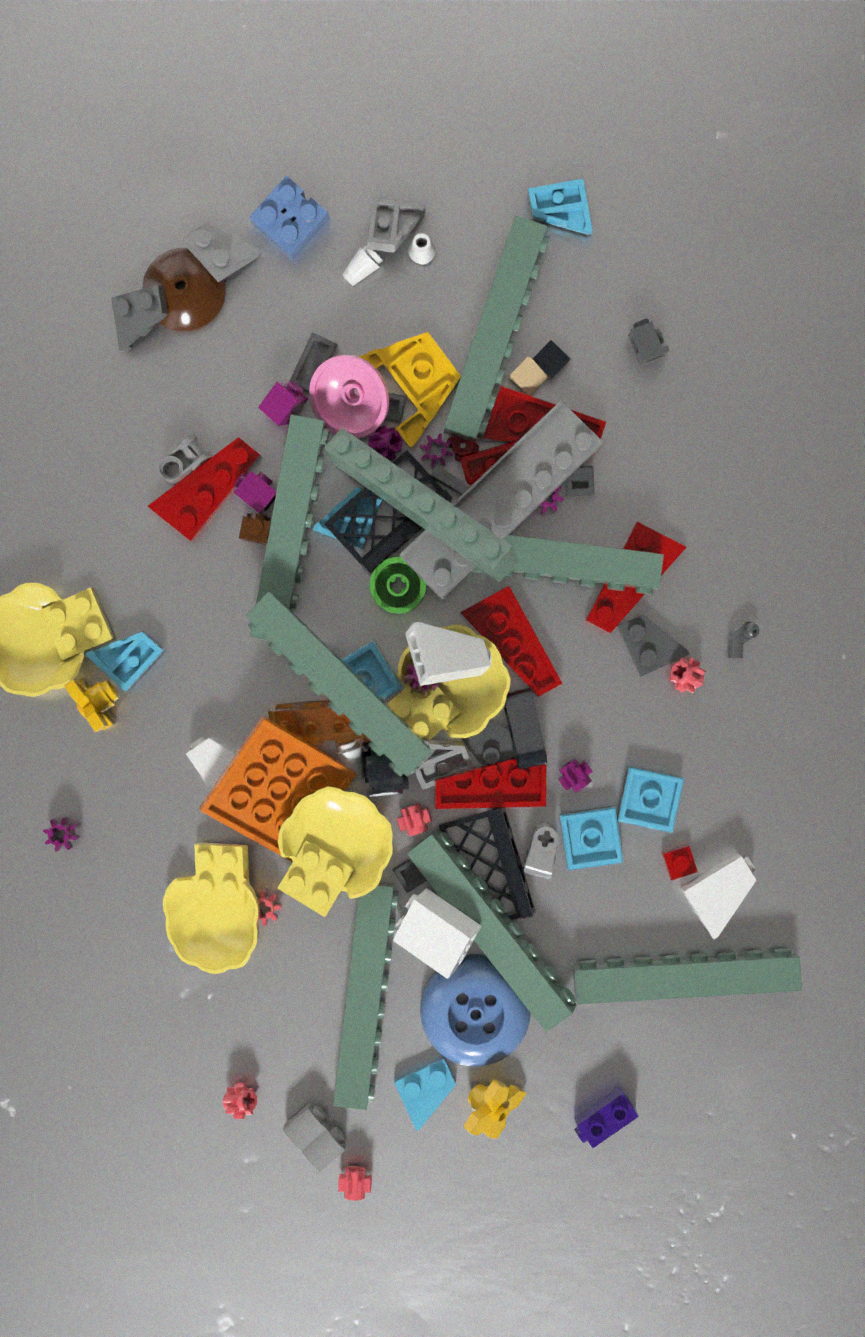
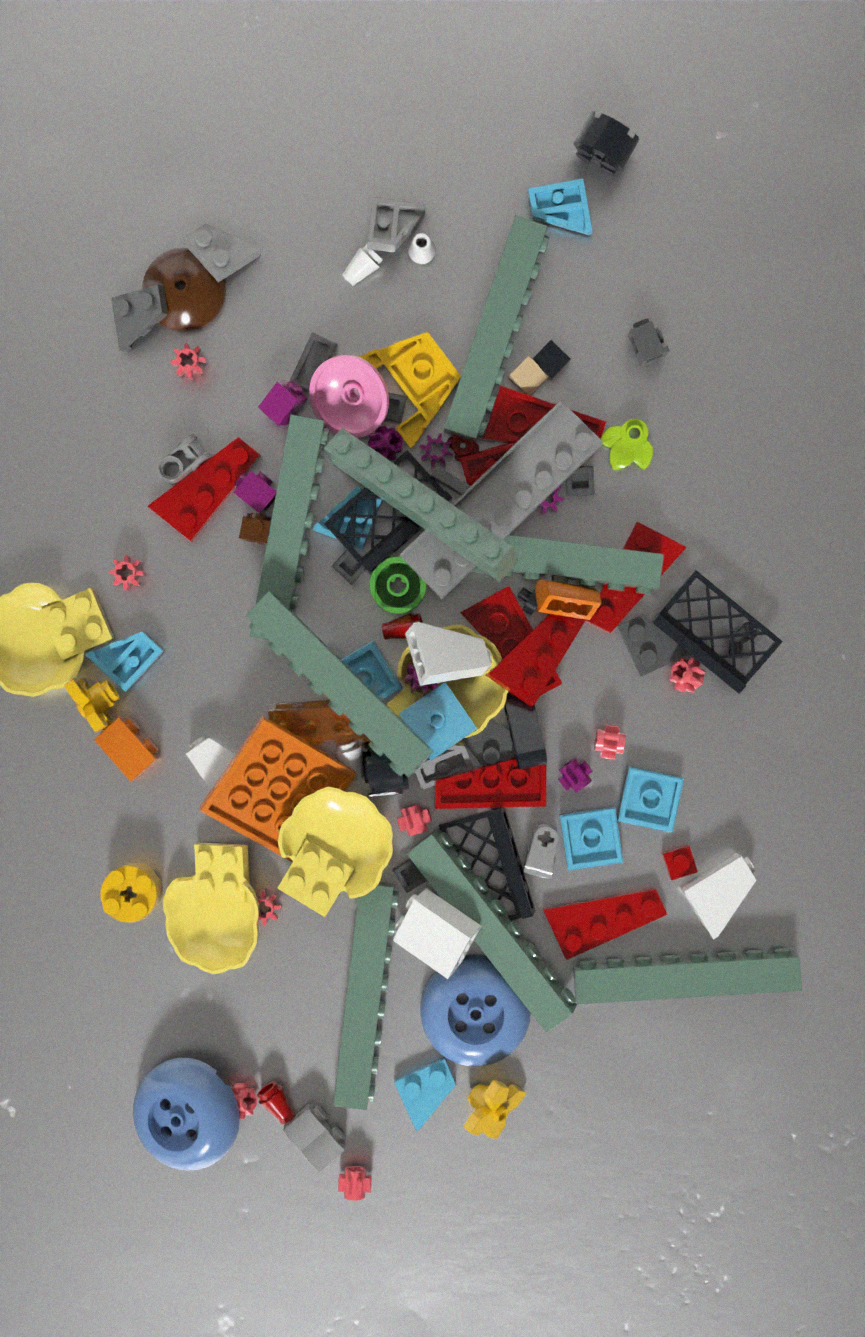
magenta gear [43,817,80,852] -> none
medium blue piece [249,175,330,260] -> none
dark purple brick [574,1087,639,1148] -> none
none -> orange brick [94,716,160,782]
none -> yellow brick [100,863,163,923]
none -> coral gear [108,555,146,591]
none -> medium blue brick [133,1058,240,1171]
none -> coral gear [170,343,207,380]
none -> red cone [257,1081,295,1125]
none -> dark grey tile [332,550,365,585]
none -> red cone [382,612,423,640]
none -> medium azure plate [399,682,477,761]
none -> red wing [485,614,586,706]
none -> black tile [517,587,537,615]
none -> orange brick [534,579,601,620]
none -> red wing [543,888,668,960]
none -> black brick [573,111,639,176]
none -> coral gear [594,725,626,759]
none -> lime plate [601,418,653,470]
none -> black fence [652,569,783,694]

